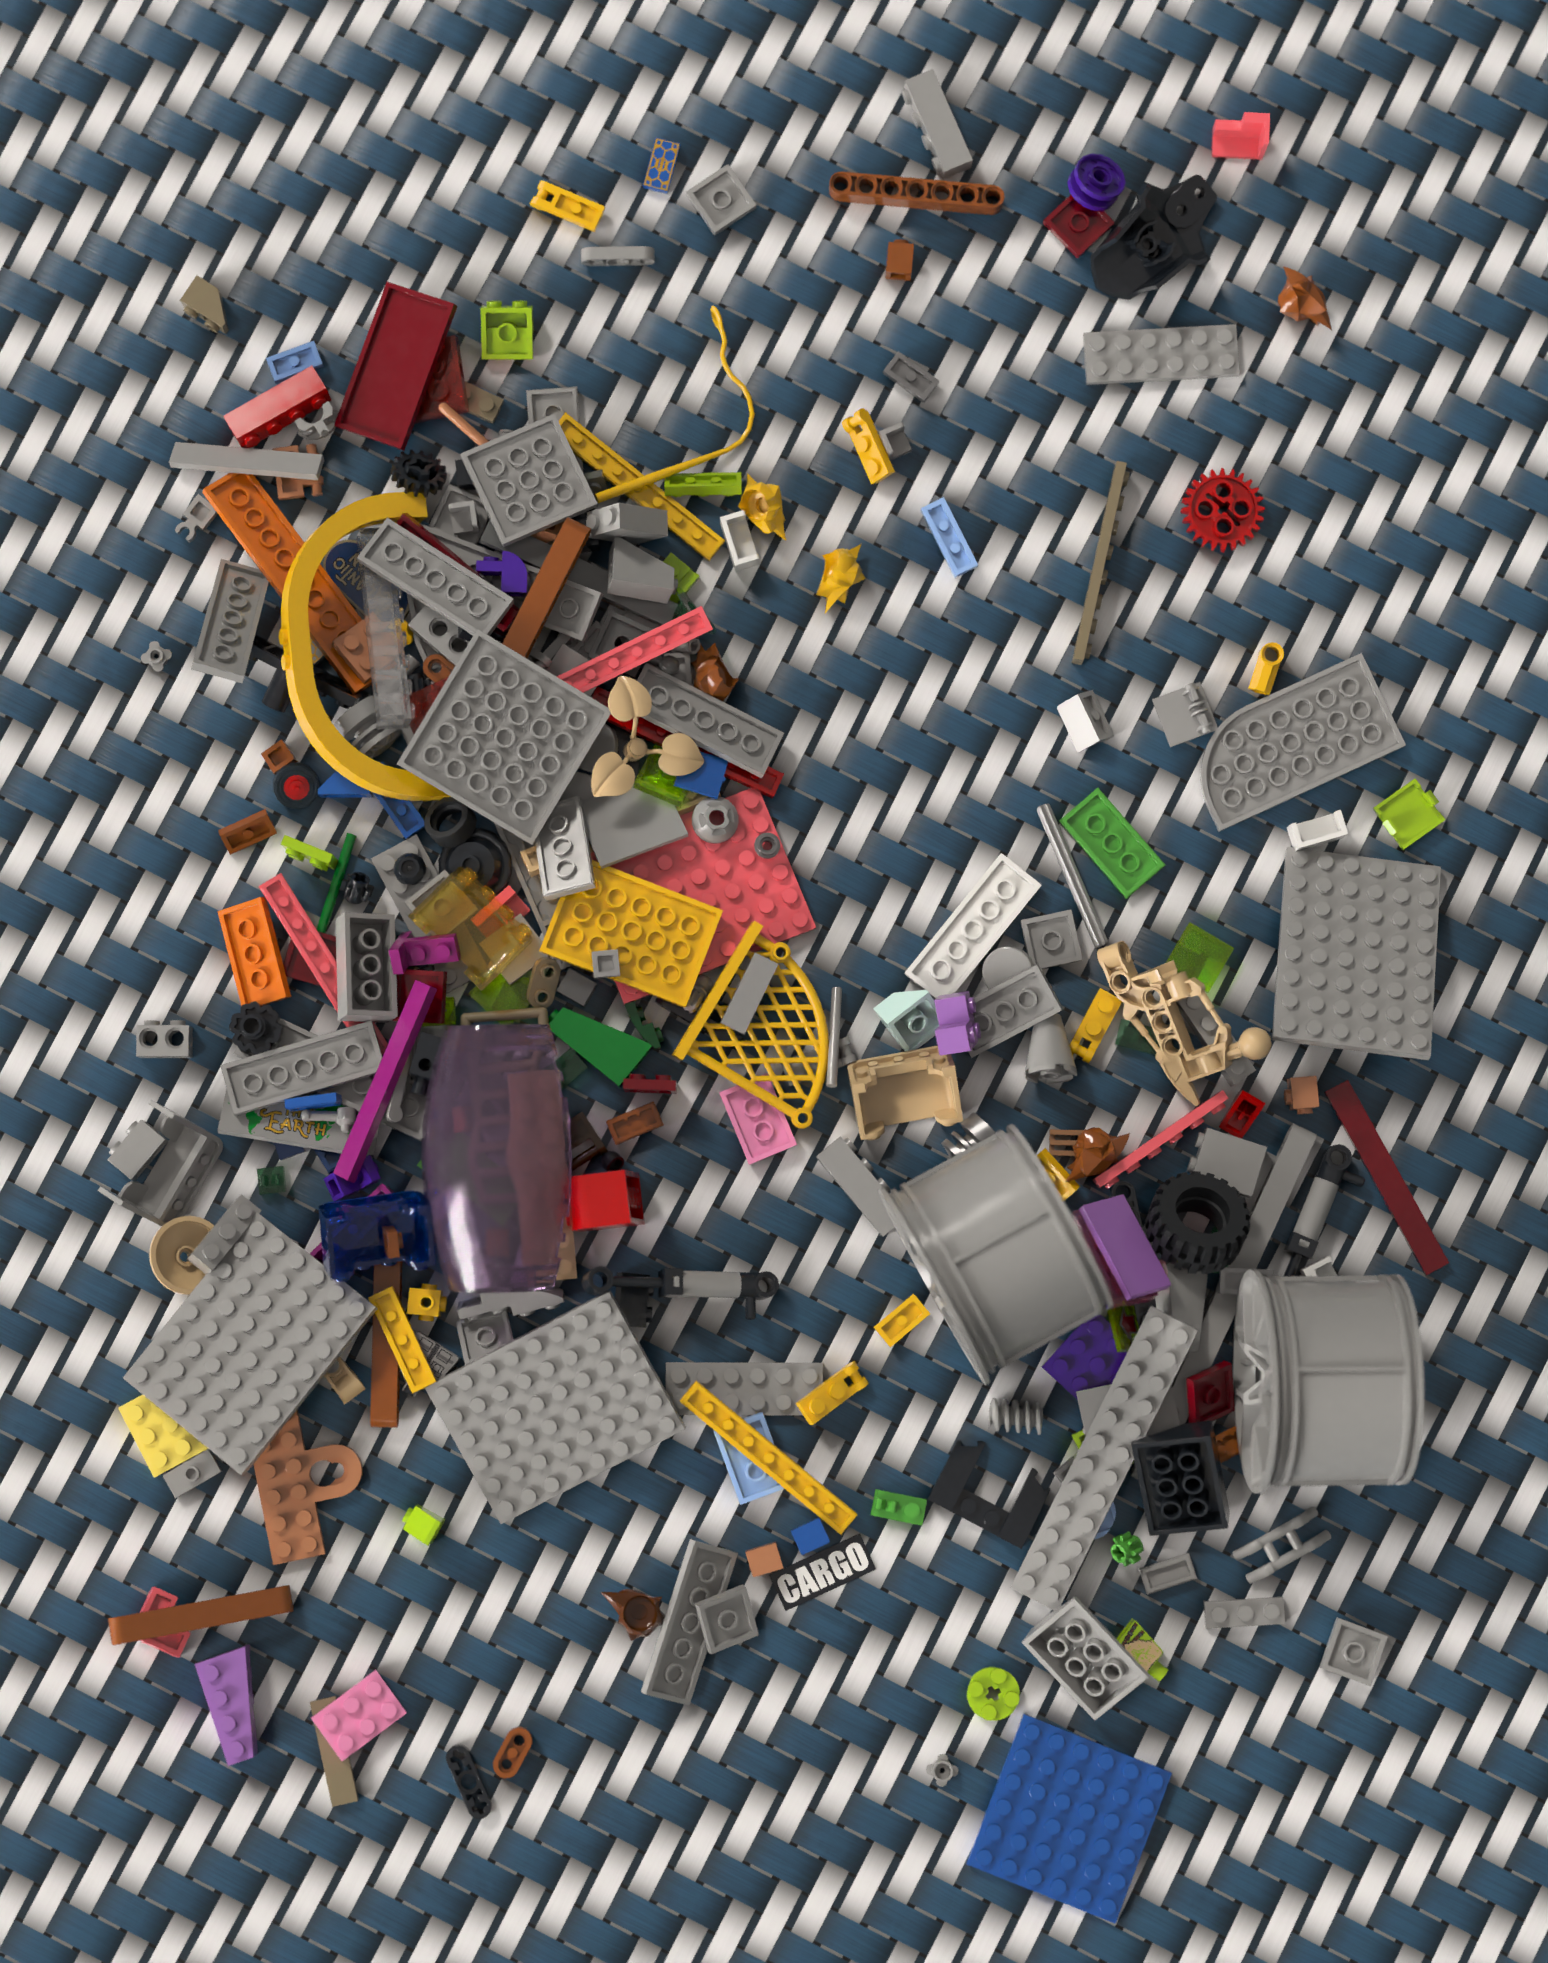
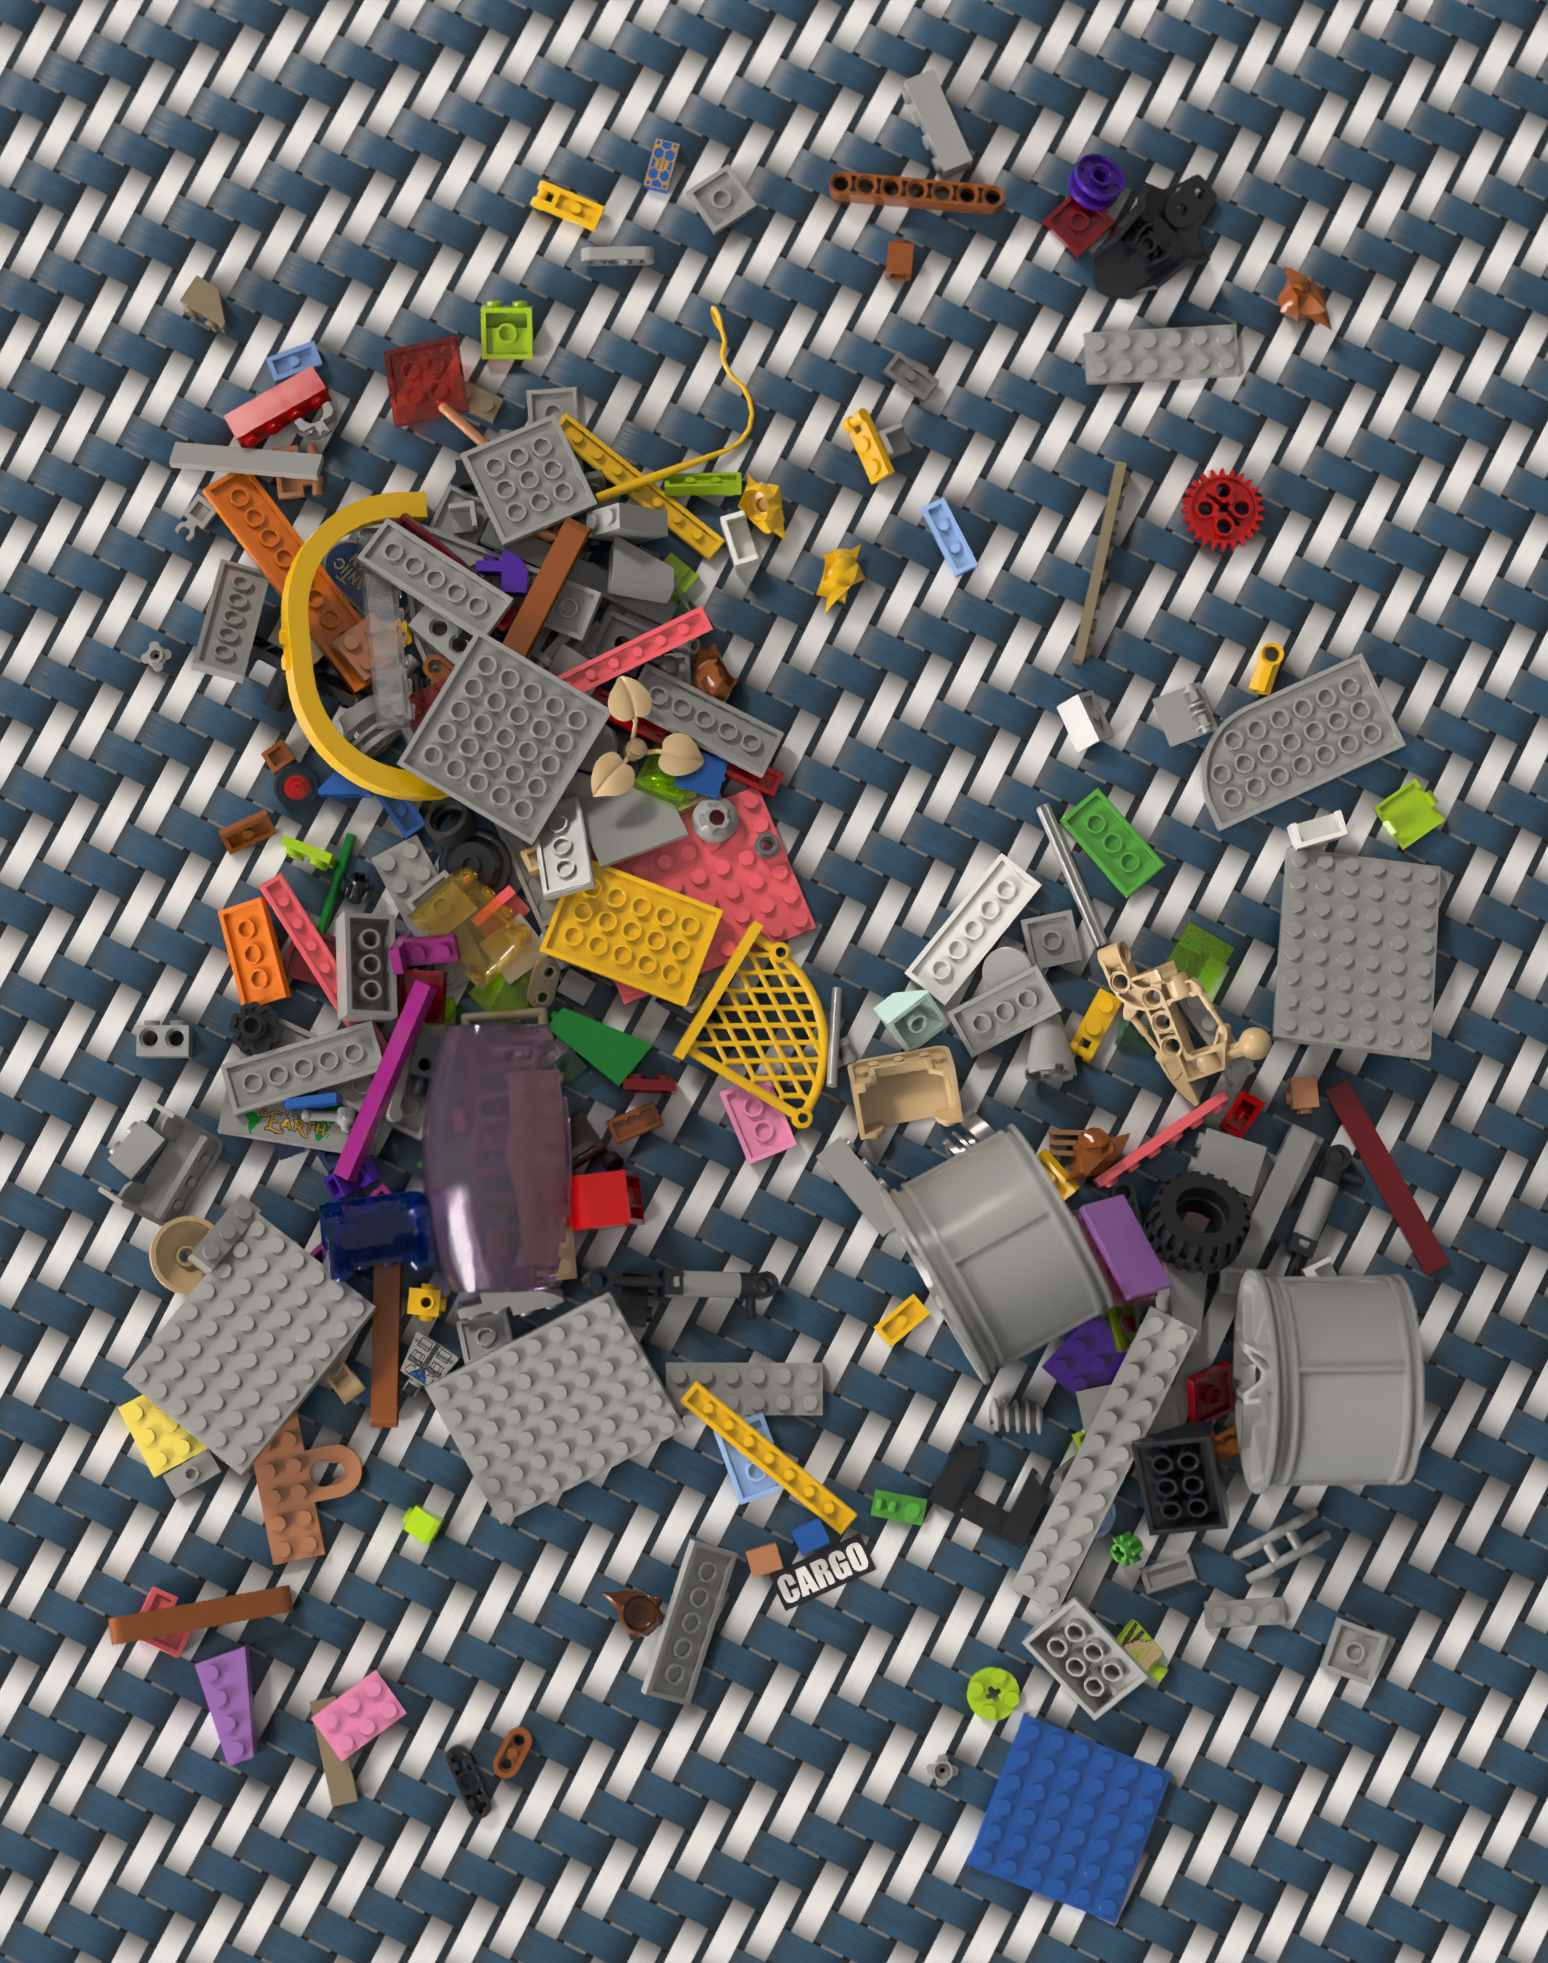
clear green tile [257,1166,287,1195] -> none
dark red tile [334,282,458,451] -> none
yellow plate [368,1286,437,1393] -> none
dark orange plate [383,1225,403,1258] -> none
black gear [390,450,447,497] -> none
black plate [394,853,426,885] -> none
light grey plate [591,949,620,979] -> none
dark green slope [624,1001,664,1050] -> none
light grey plate [695,1585,759,1654] -> none
light grey tile [720,952,778,1035] -> none
yellow plate [795,1361,869,1425] -> none
medium lavender brick [934,991,981,1056] -> none
coral panel [1212,112,1270,160] -> none

